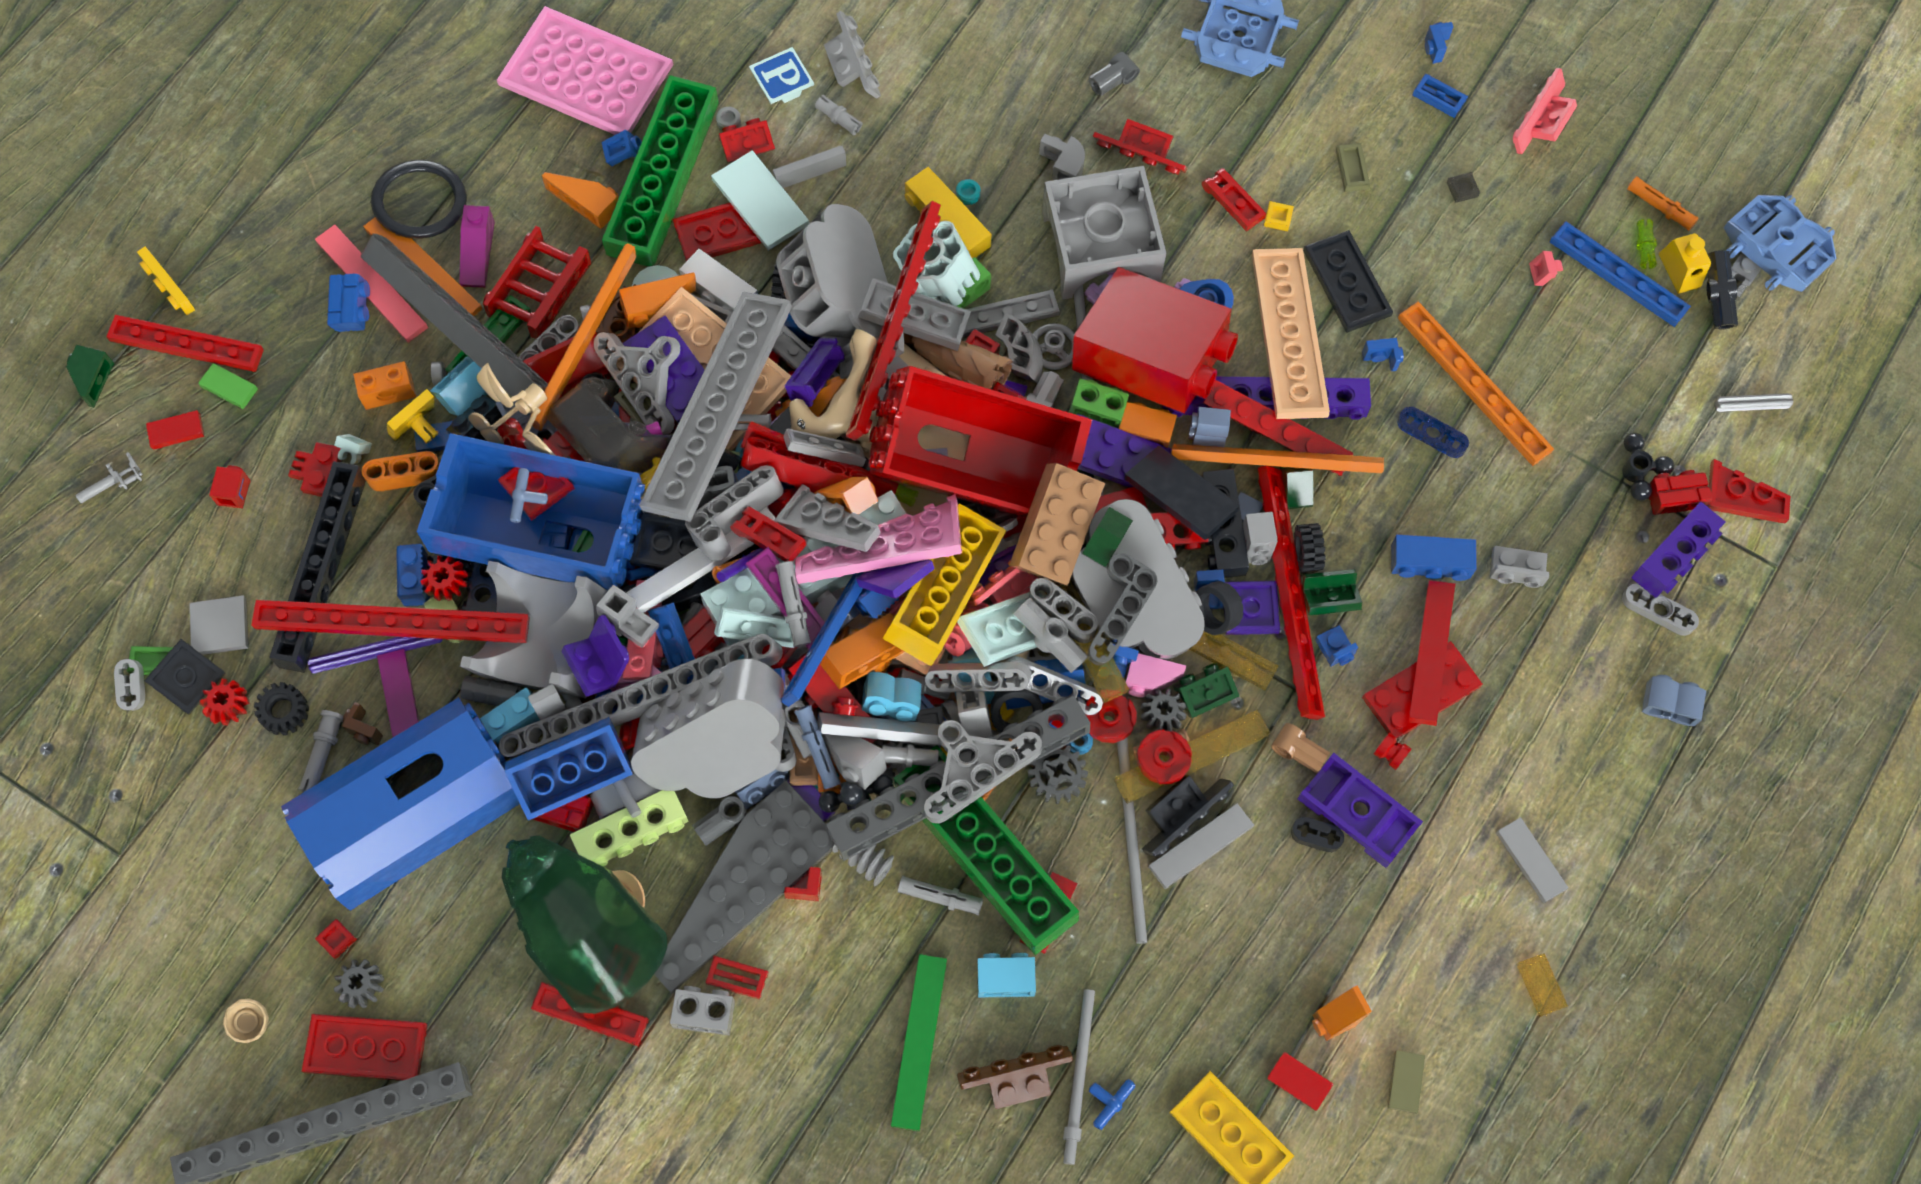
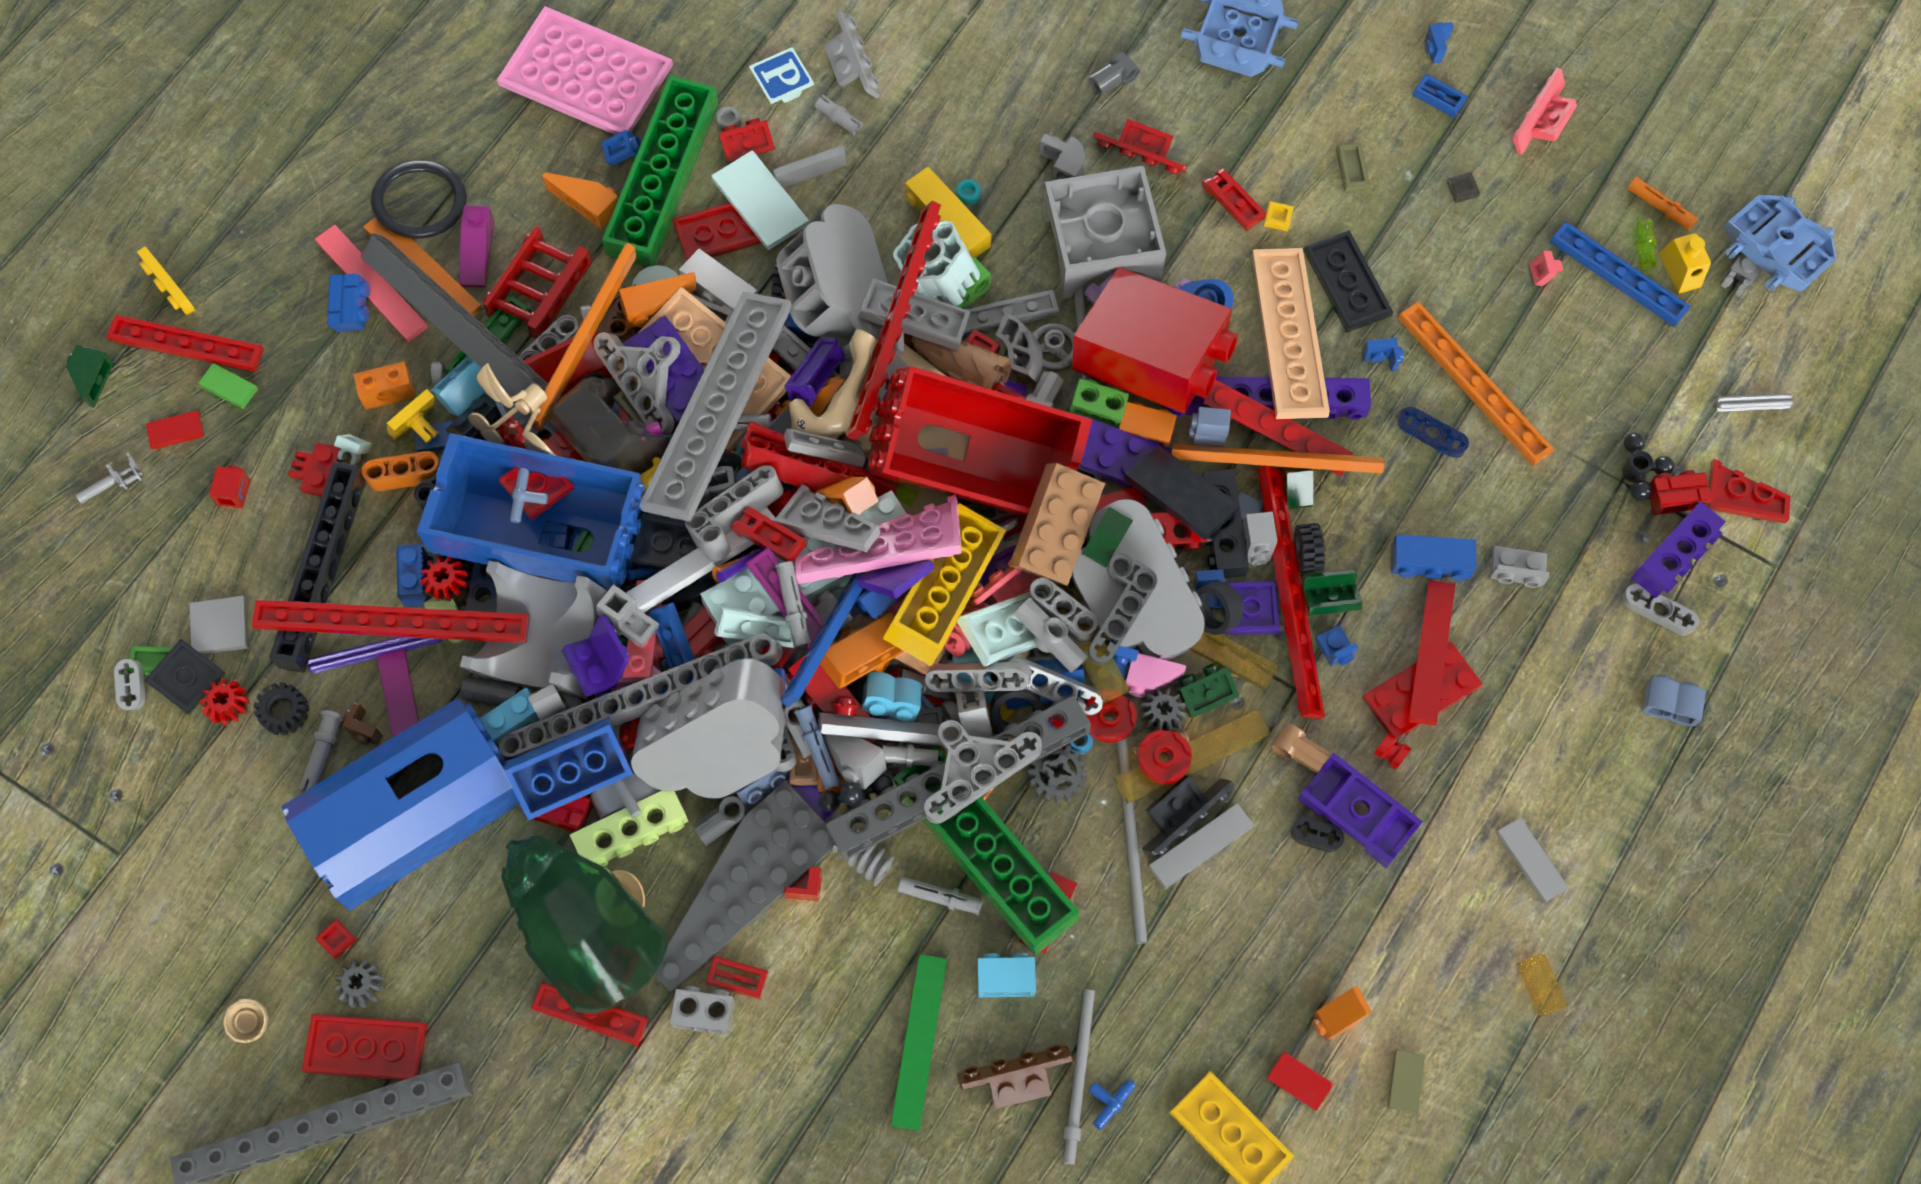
black piece [1706,250,1738,330] -> none

